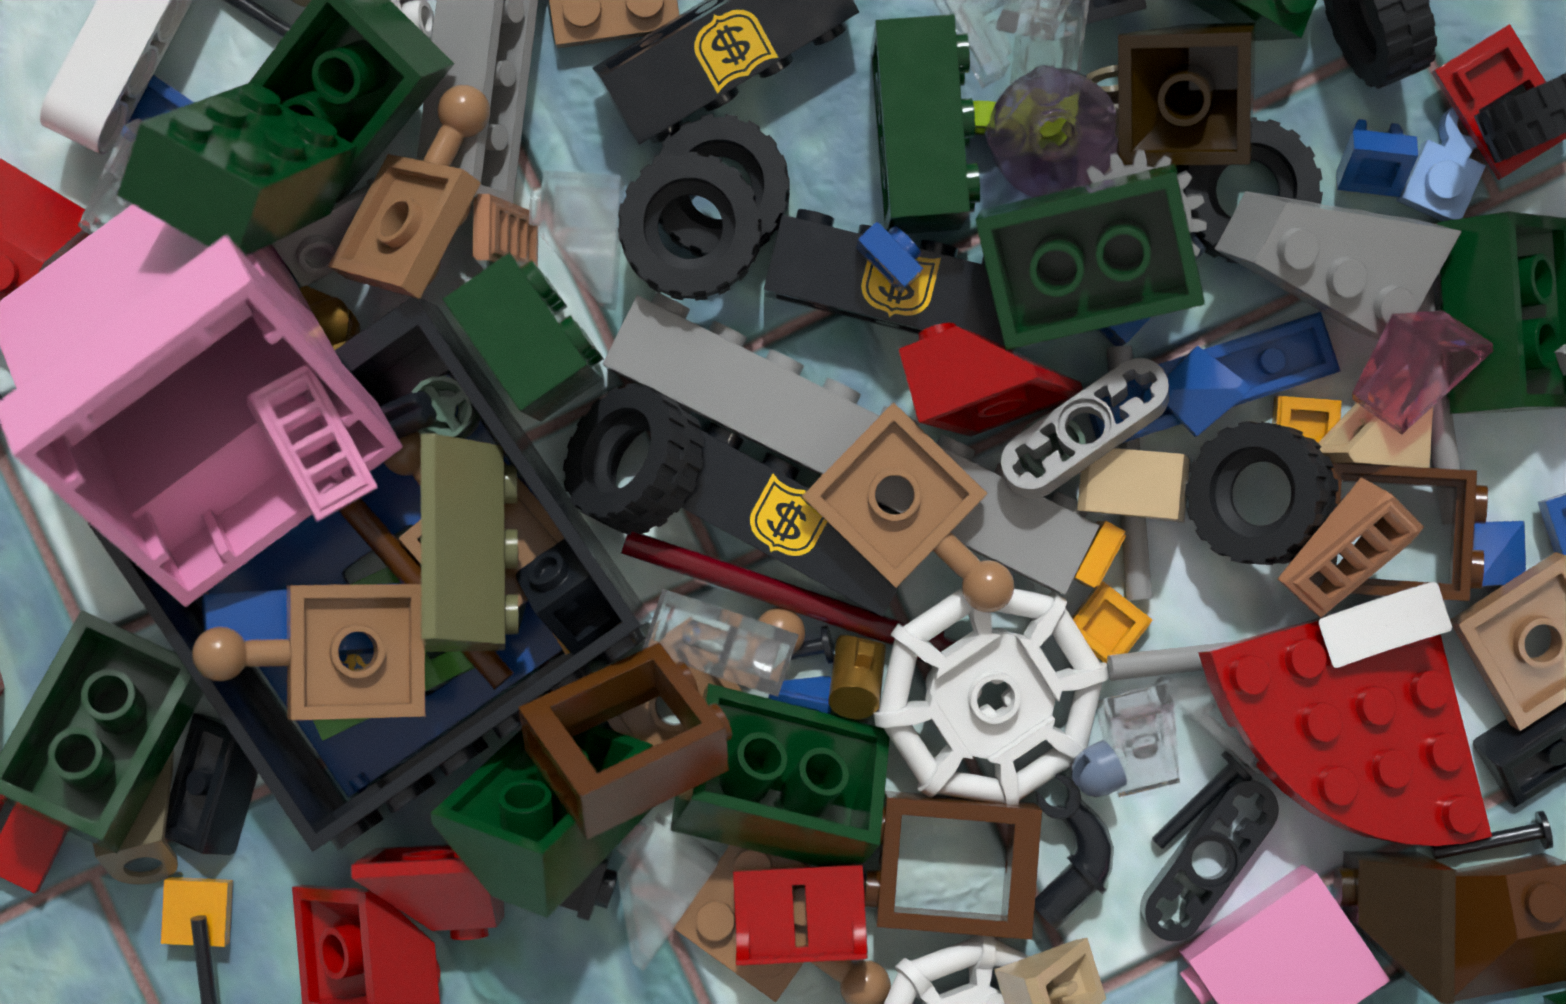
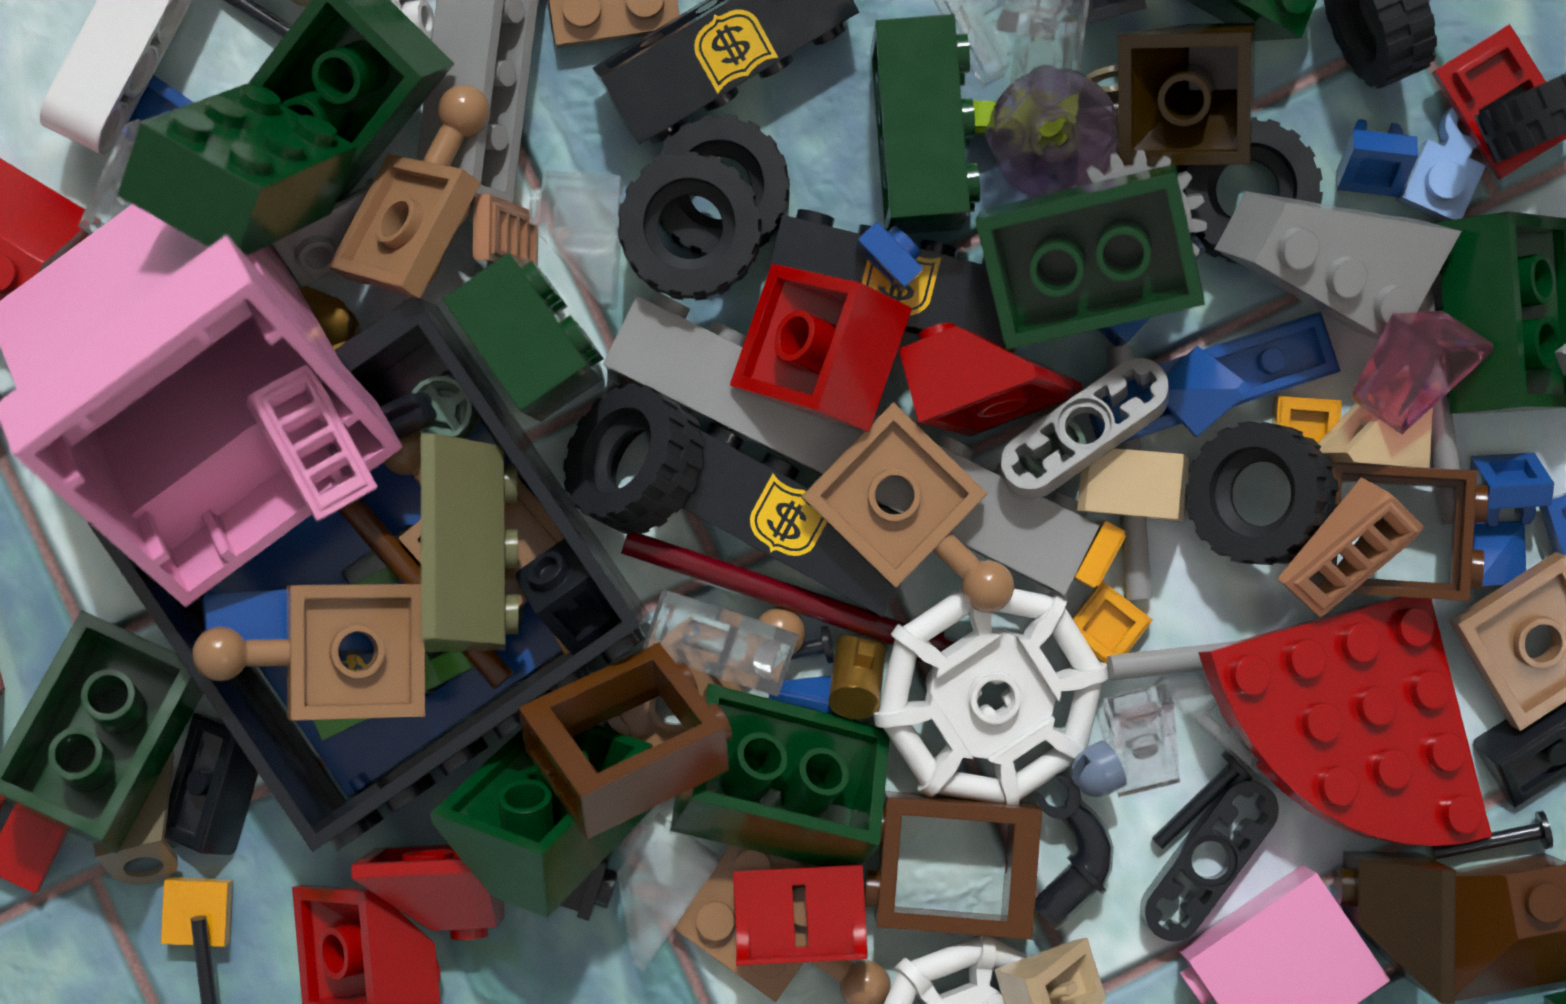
white sticker [1319,582,1452,668] -> none
none -> red slope [729,263,912,432]
none -> blue tile [1470,452,1555,527]

